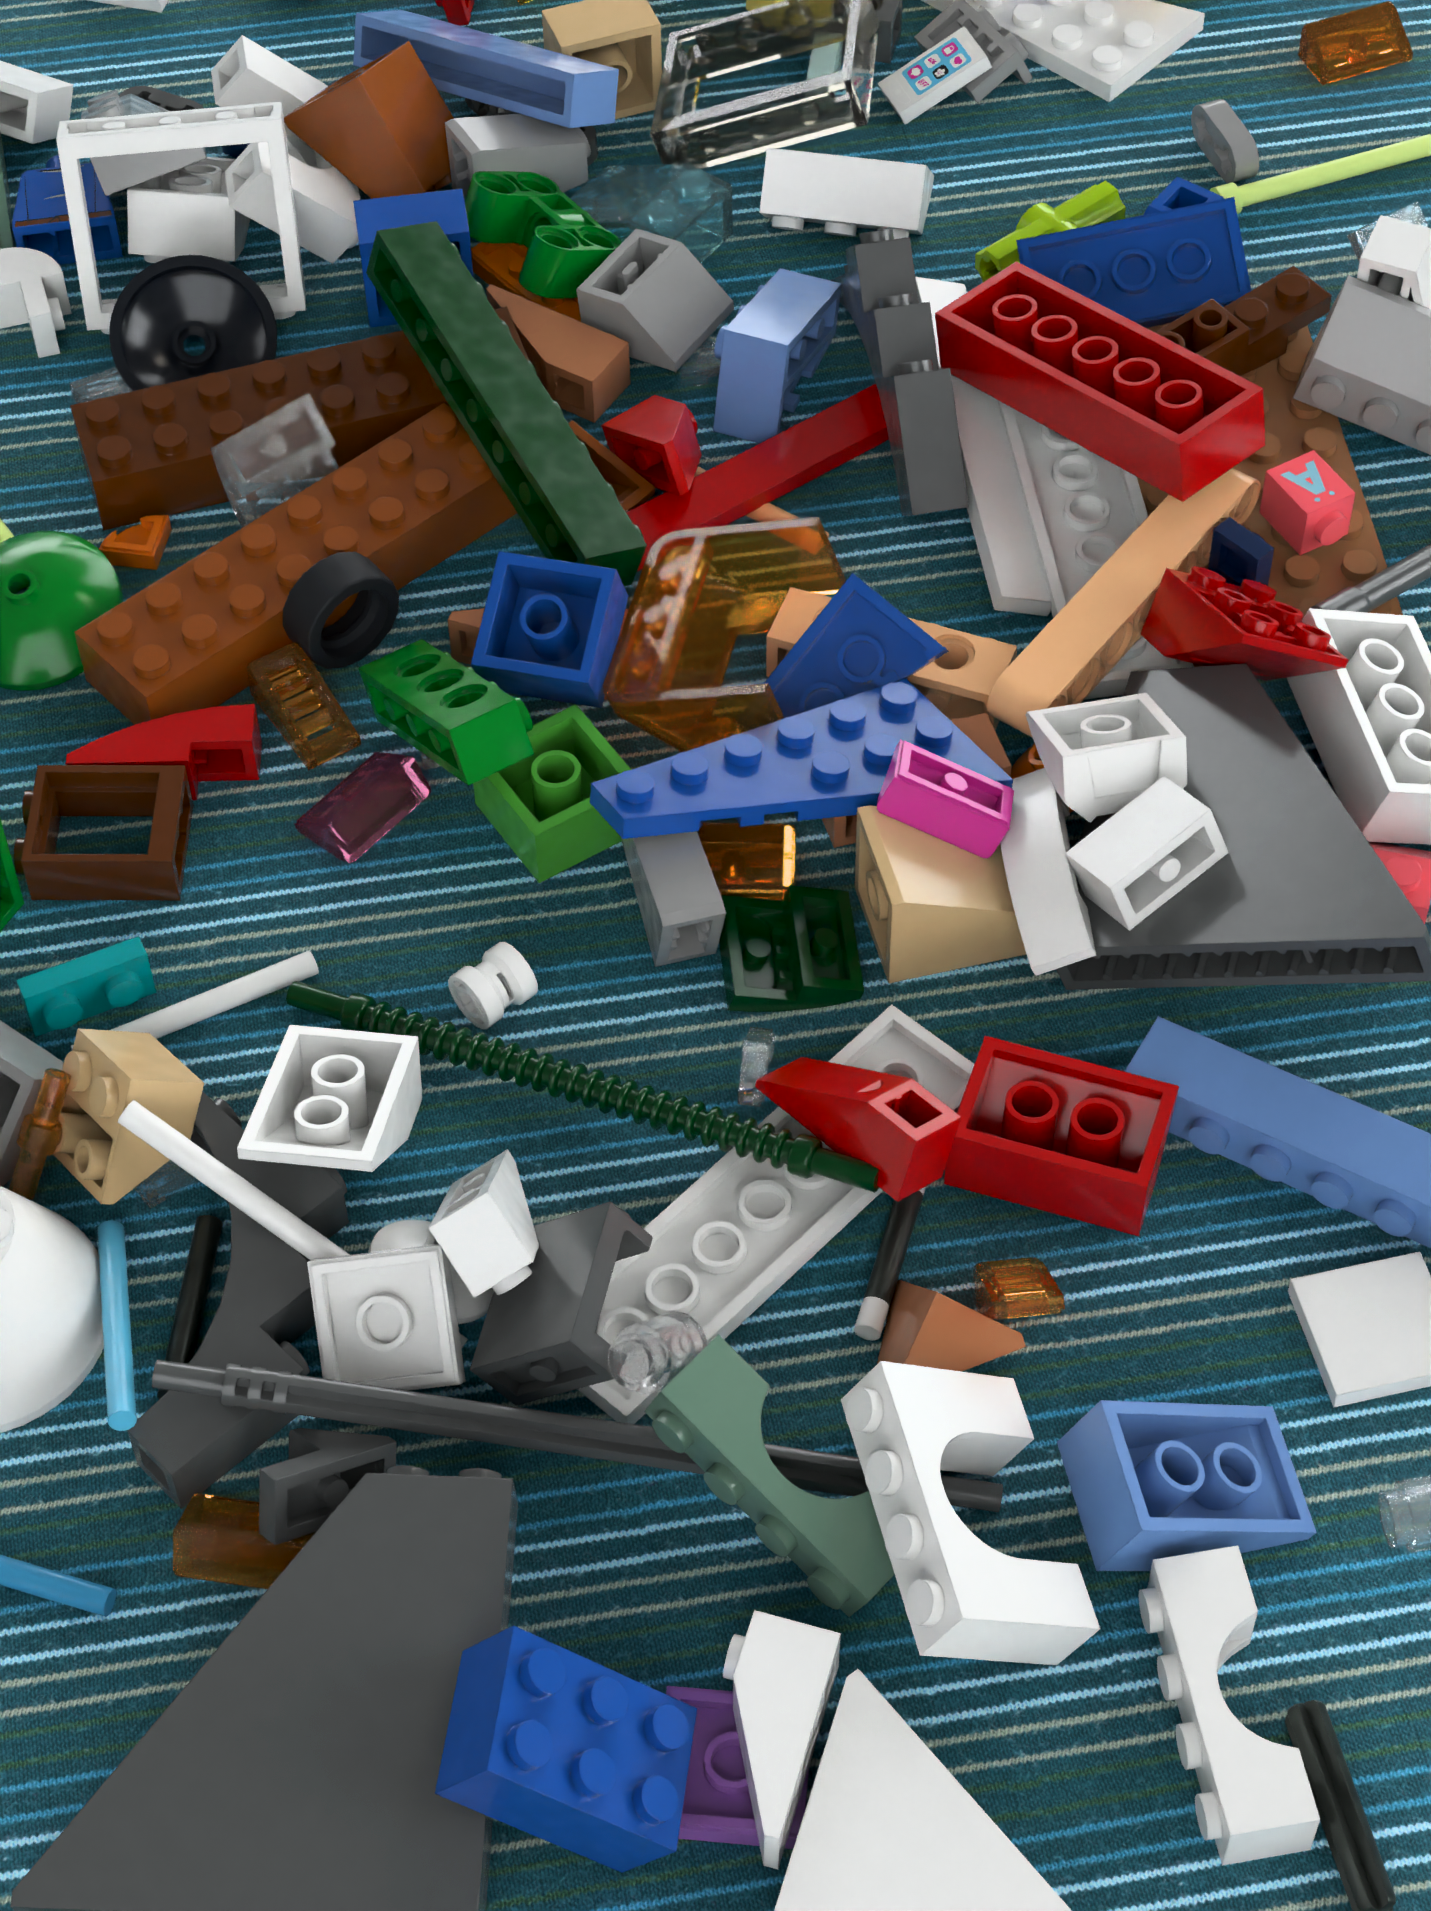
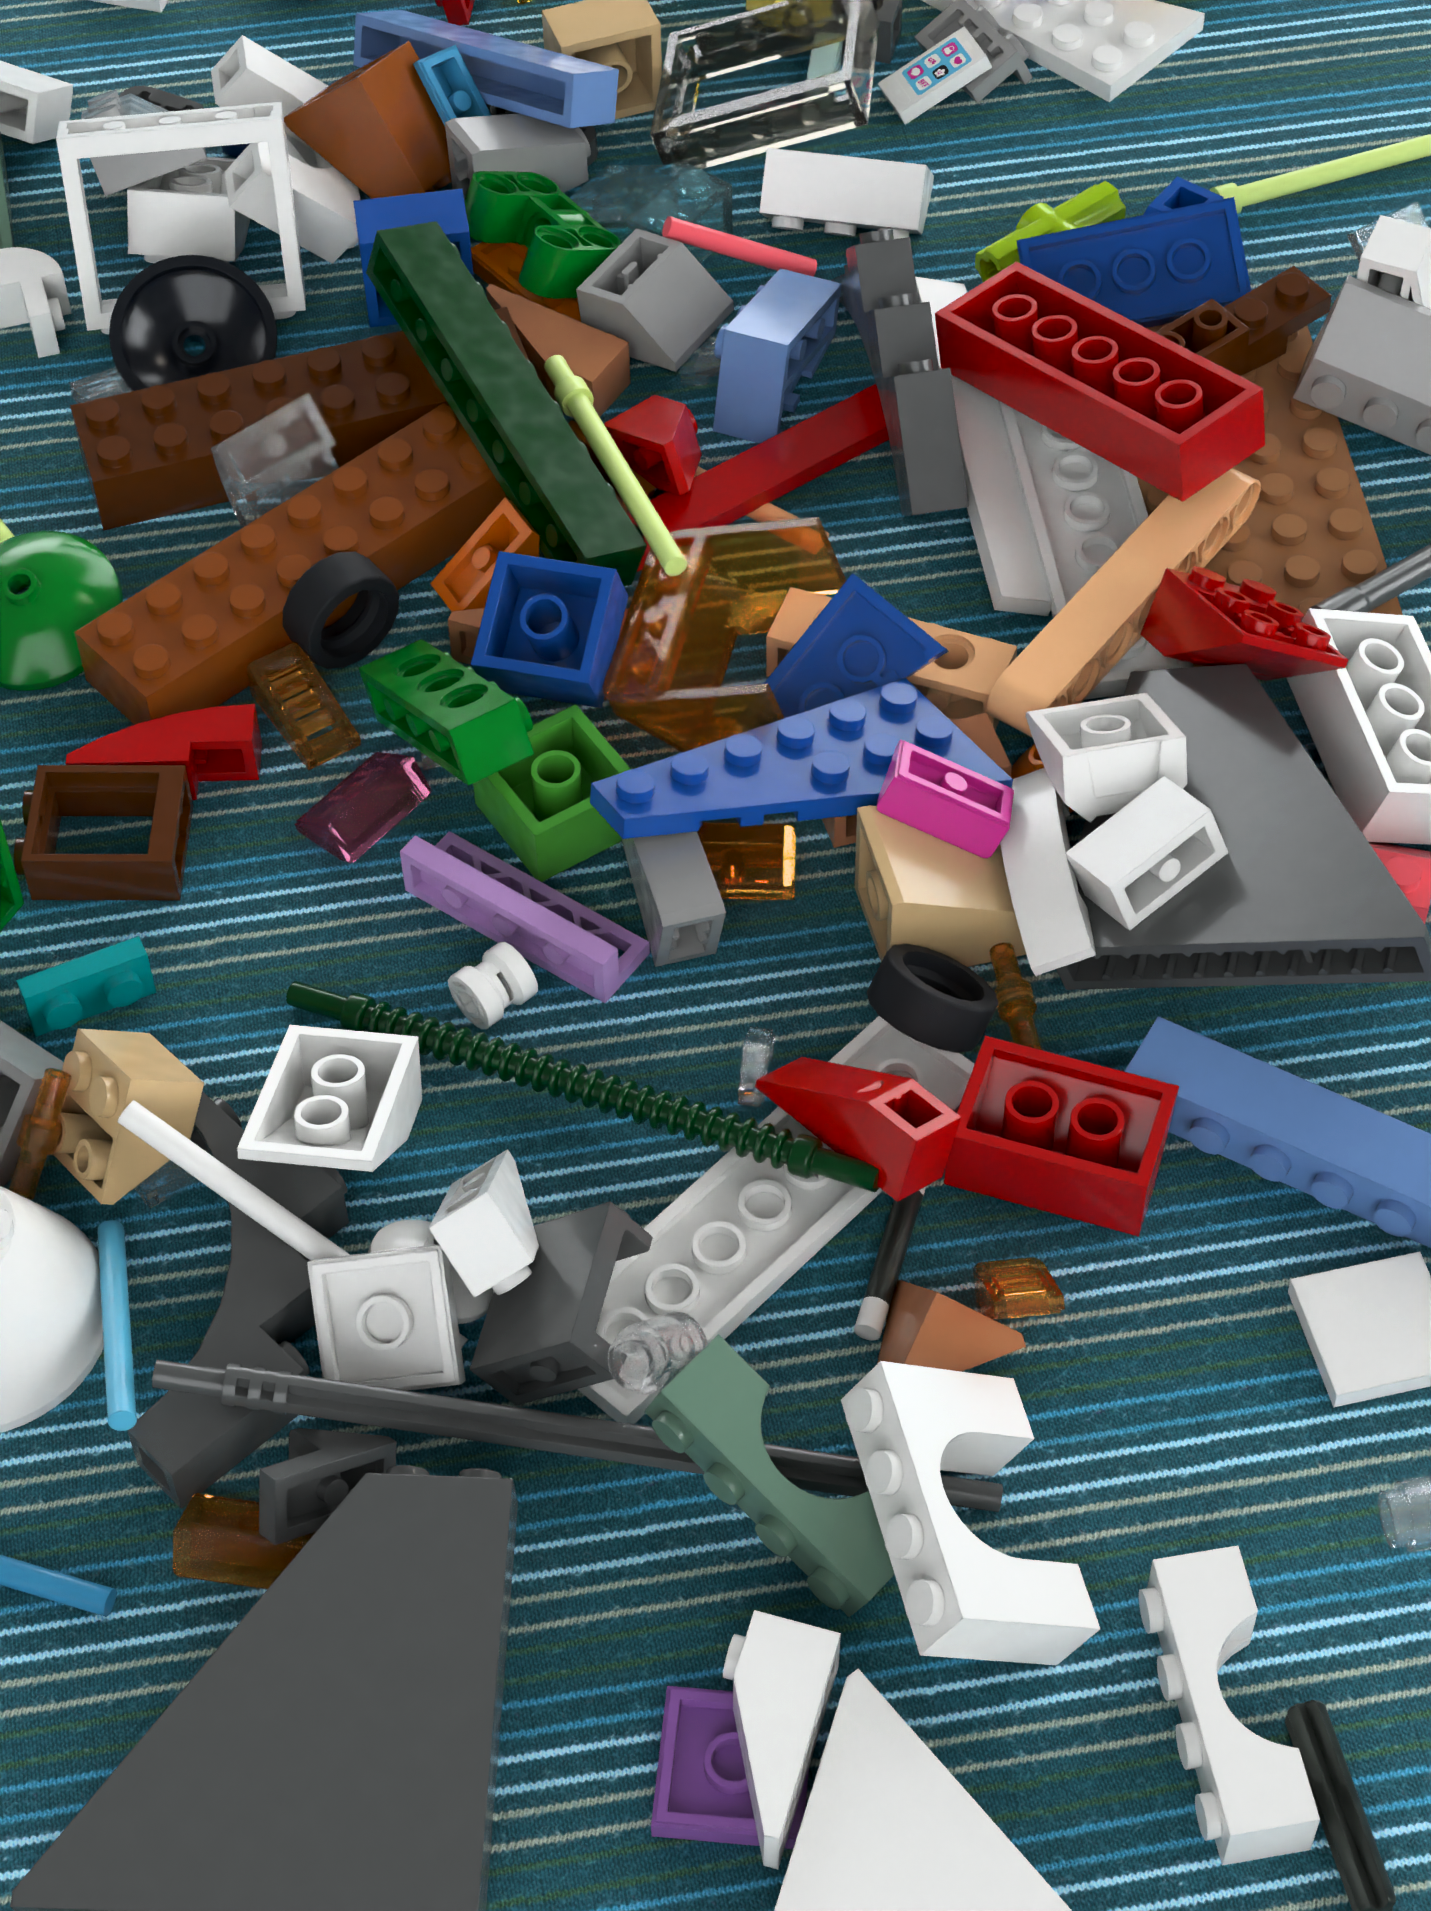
blue torso [12,155,123,265] -> none
white bar [71,950,319,1050] -> none
orange tile [99,515,172,570] -> none
pearl dark grey bar [157,1215,223,1399] -> none
blue brick [435,1625,697,1873] -> none
dark green slope [719,885,864,1012] -> none
medium blue slope [1057,1400,1317,1571] -> none
light grey beam [1191,99,1259,183] -> none
dark blue plate [1208,517,1274,586] -> none
coral brick [1259,450,1355,556] -> none
clear orange slope [1298,1,1413,85] -> none
none -> lavender fence [400,831,650,1003]
none -> dark azure slope [413,44,492,126]
none -> orange slope [430,497,540,612]
none -> yellowish green bar [544,355,687,576]
none -> coral bar [662,216,817,277]
none -> black tyre [867,944,999,1053]
none -> clear orange bar [989,943,1042,1050]

